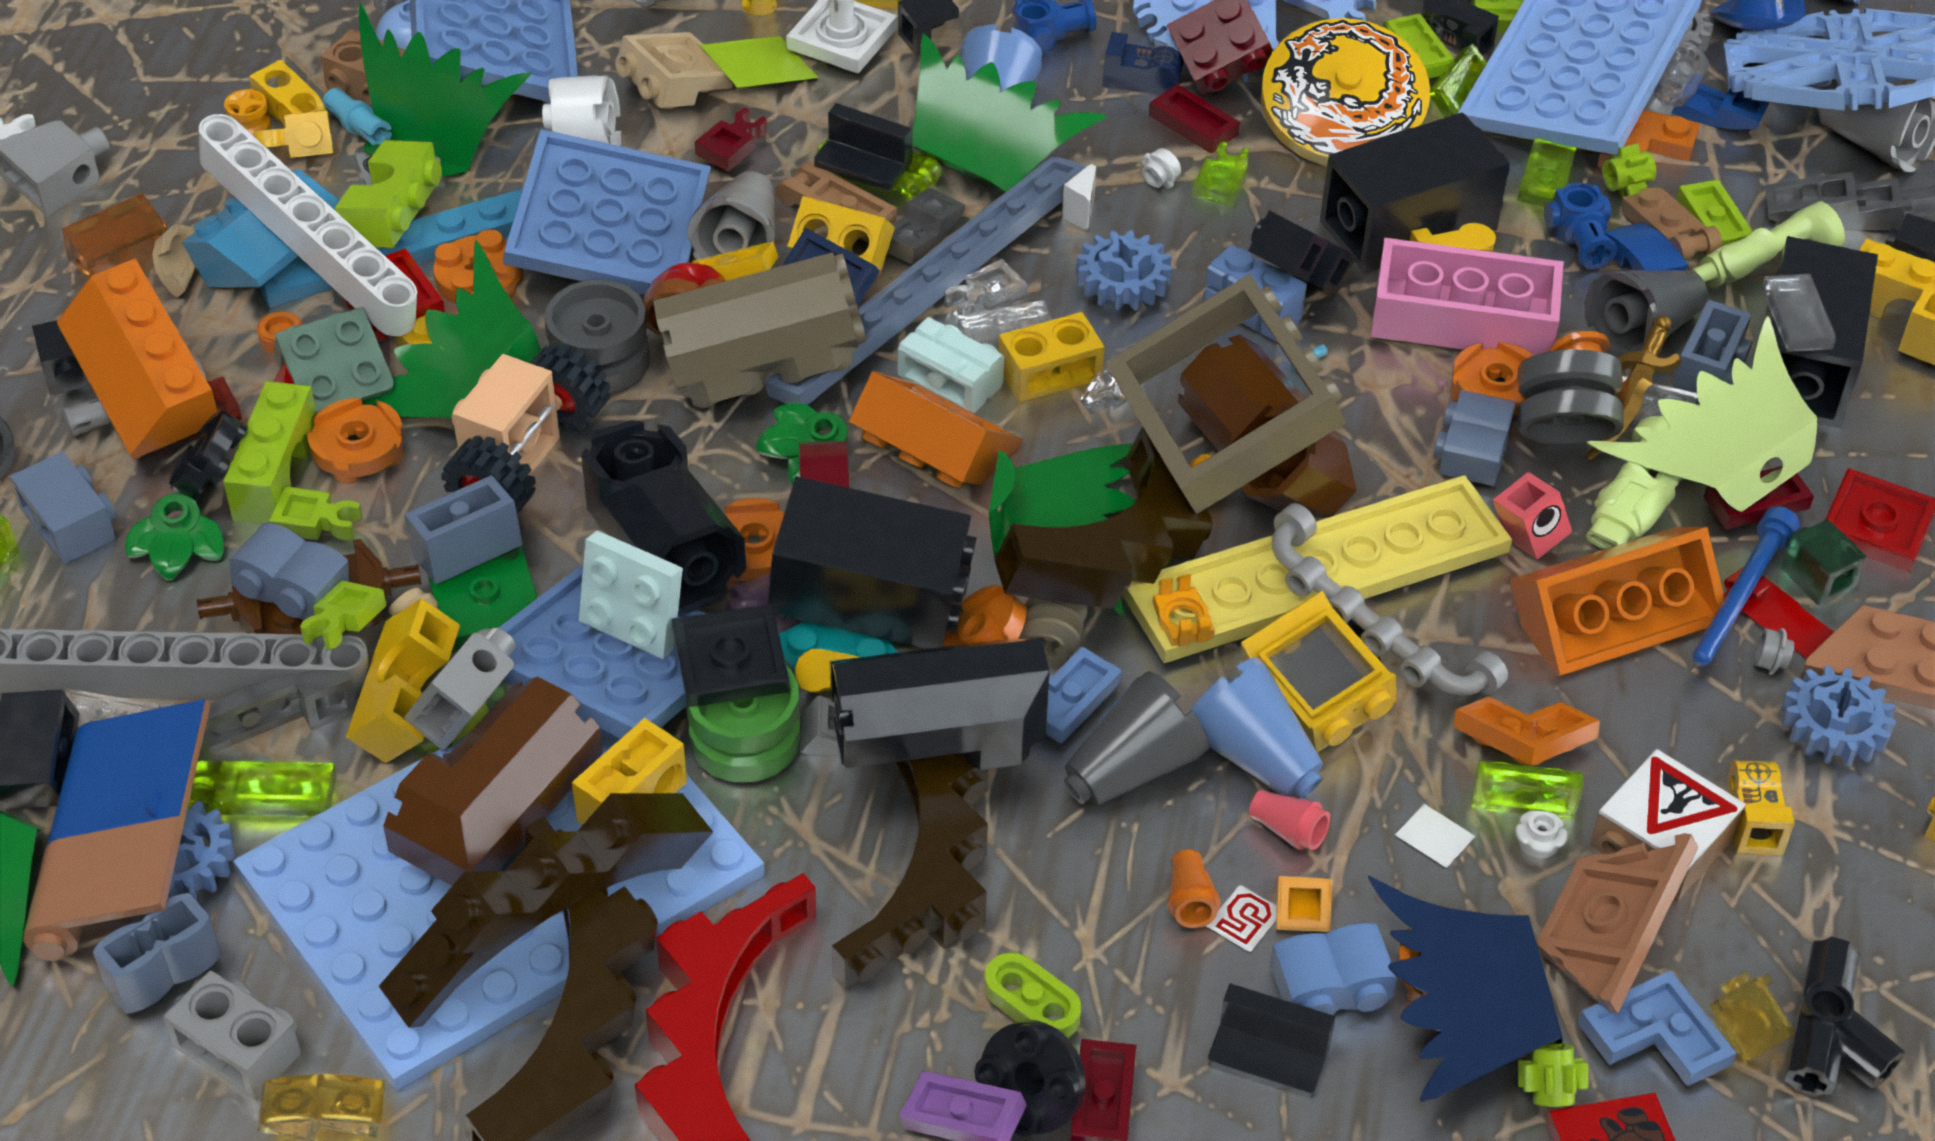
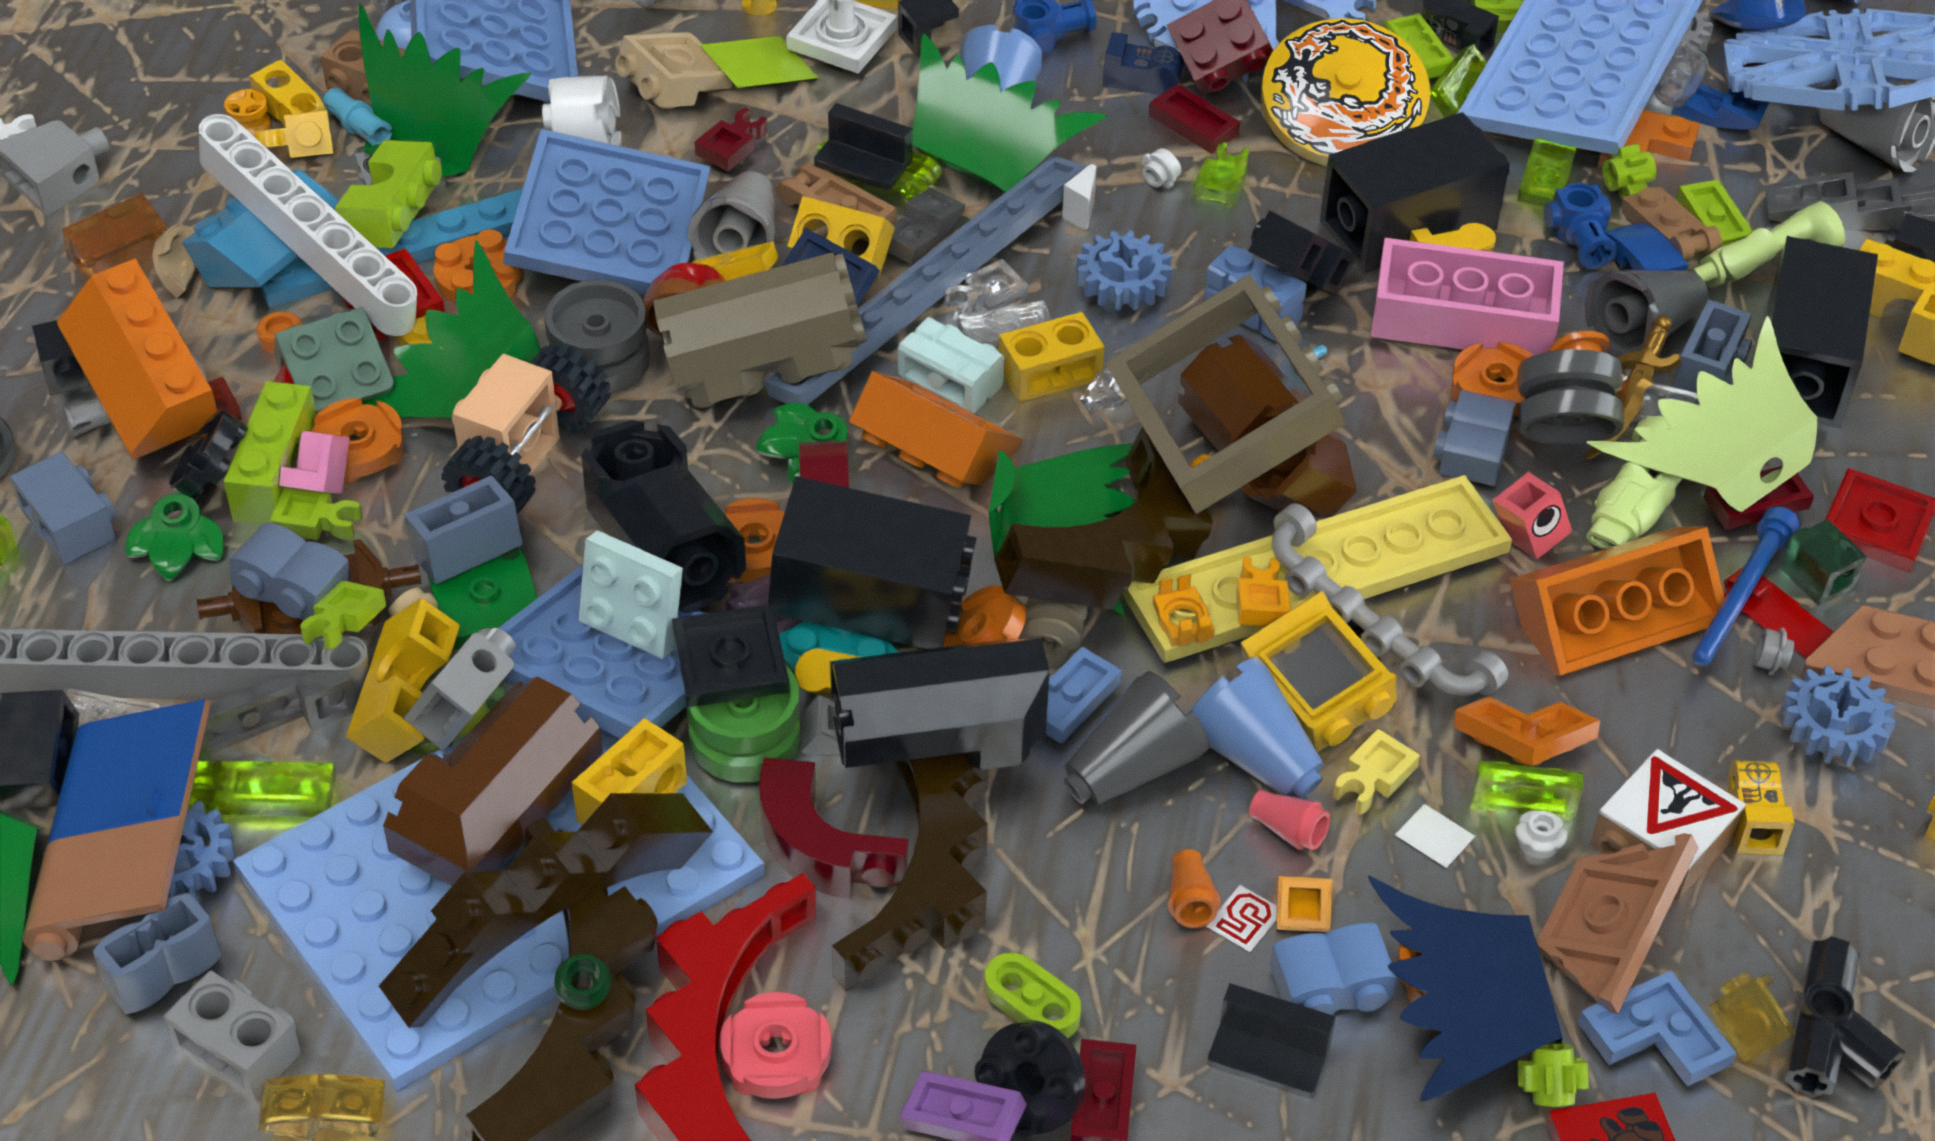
clear plate [1762,274,1836,352] -> none
none -> bright pink panel [279,431,350,494]
none -> dark green plate [554,954,611,1010]
none -> coral plate [720,992,832,1099]
none -> dark red arch [759,757,909,899]
none -> light orange plate [1236,556,1291,627]
none -> light yellow plate [1333,729,1420,815]

